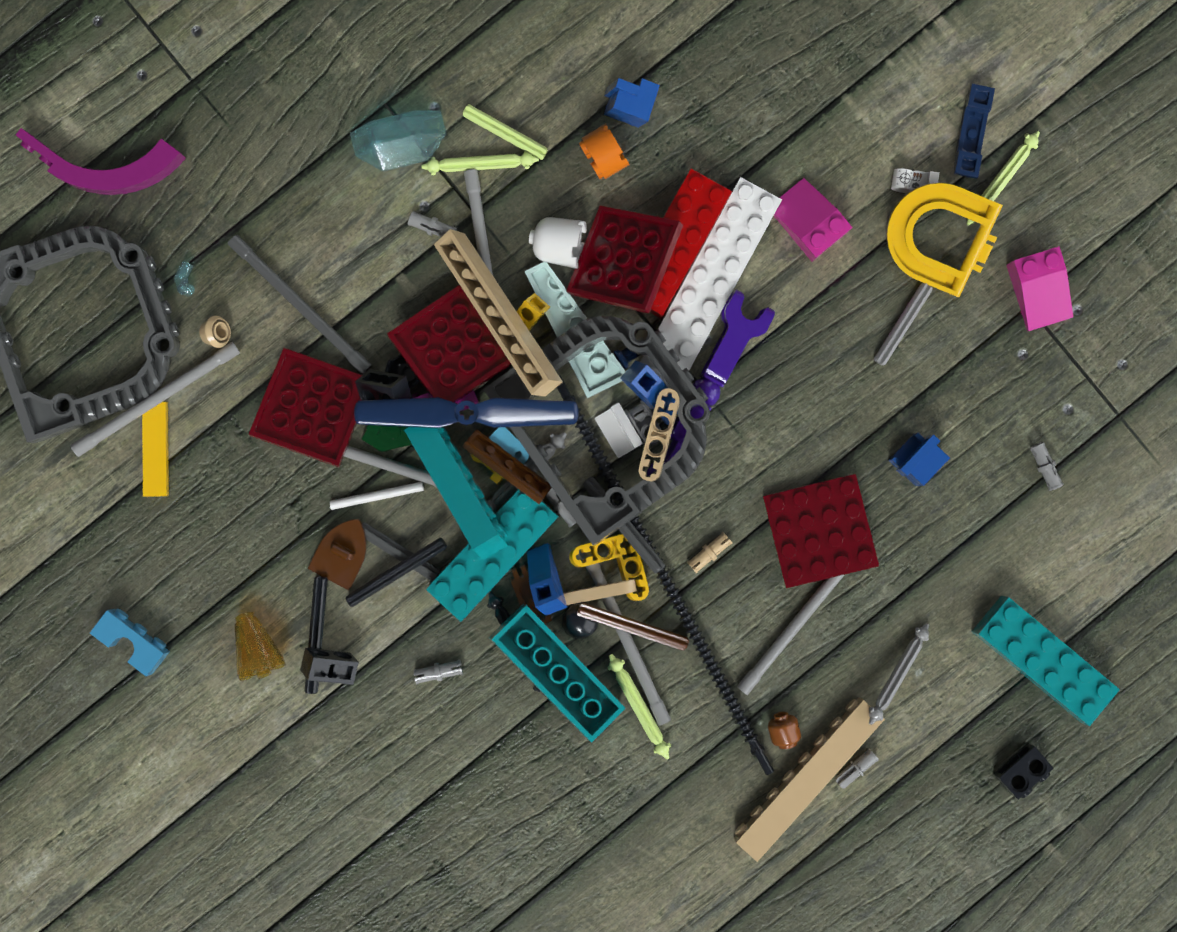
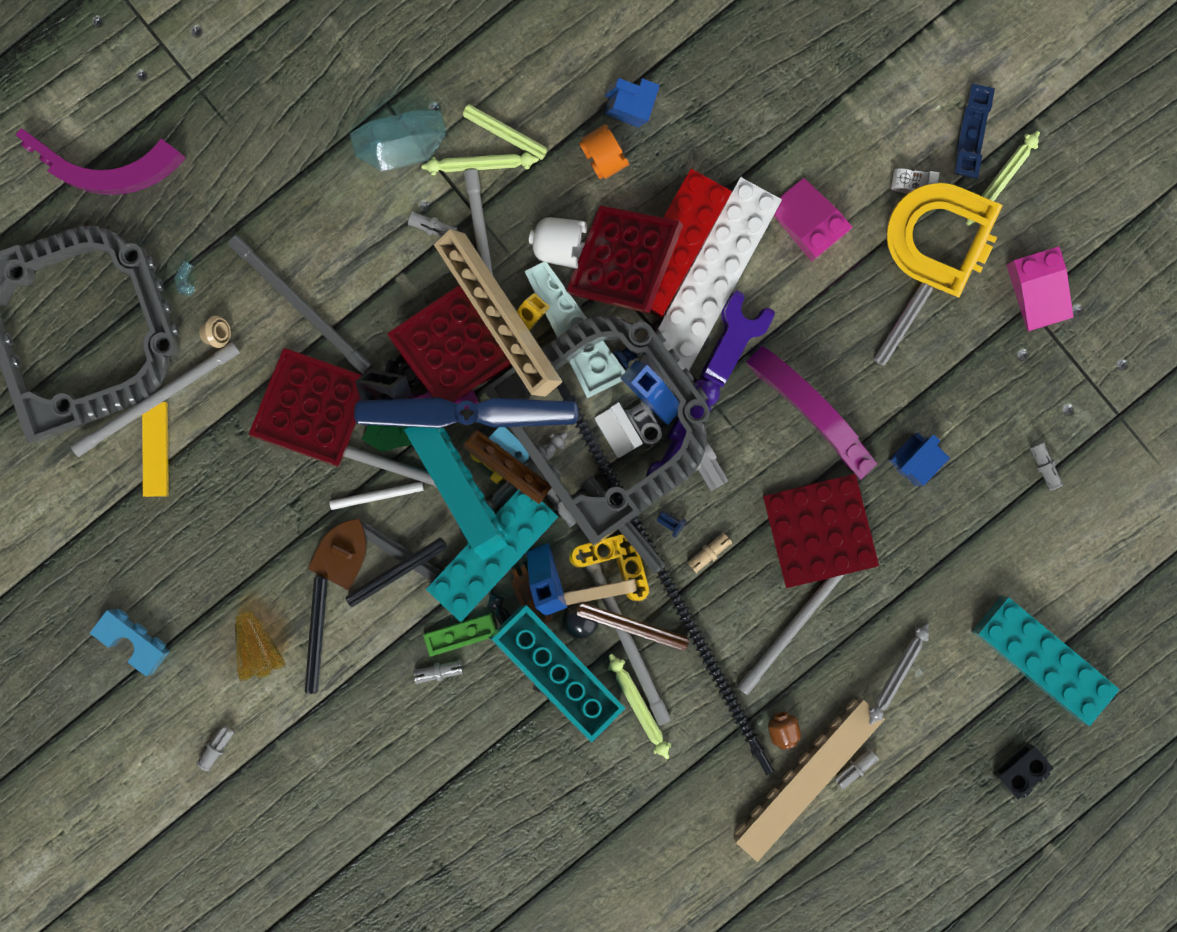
black brick [300,648,359,685] -> none
tan beam [639,388,680,482] -> none
none -> light grey axle [196,726,233,771]
none -> bright green tile [423,613,496,657]
none -> dark blue piece [657,511,687,538]
none -> light grey piece [696,442,728,491]
none -> magenta arch [746,346,877,480]

